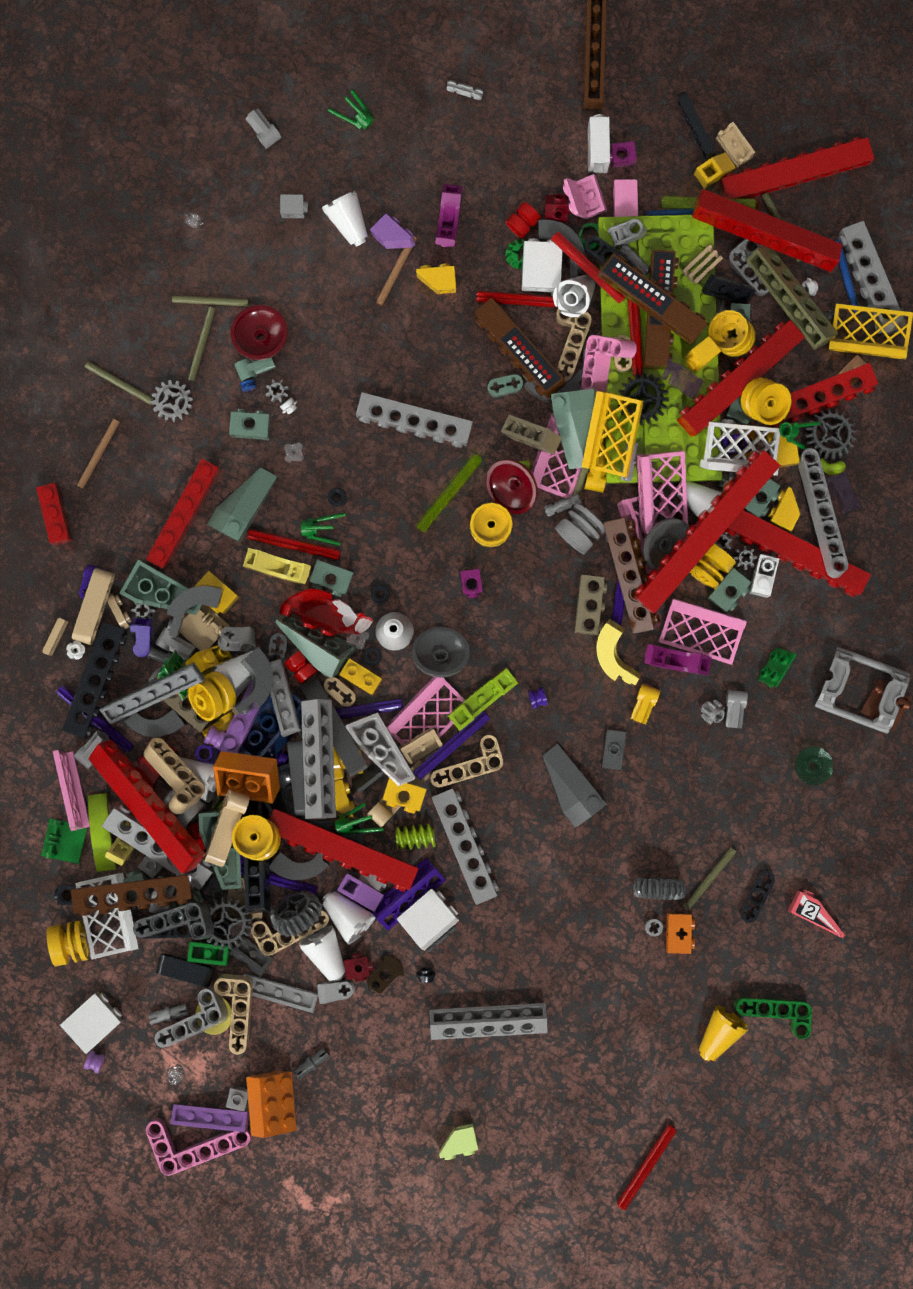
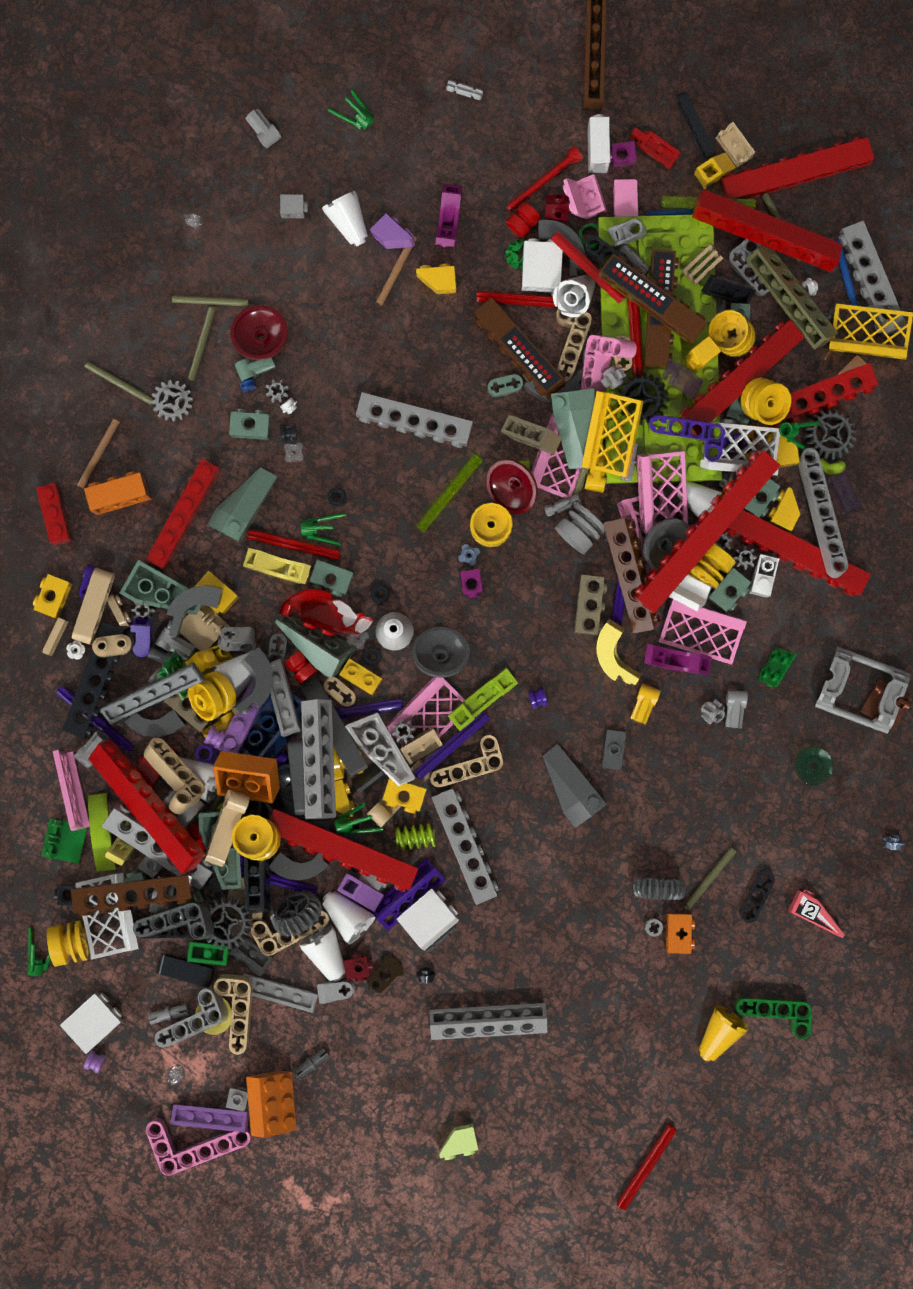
none -> green plant [27,927,51,976]
none -> yellow brick [33,574,72,619]
none -> orange brick [84,471,152,515]
none -> tan plate [92,634,132,657]
none -> black wheel [280,423,297,444]
none -> light grey gear [392,720,415,744]
none -> sand blue plate [458,544,480,566]
none -> red piece [507,146,583,211]
none -> light grey gear [601,366,626,390]
none -> red hinge [630,128,681,170]
none -> dark purple beam [648,414,725,461]
none -> white panel [669,574,712,611]
none -> sand blue plate [884,835,905,850]

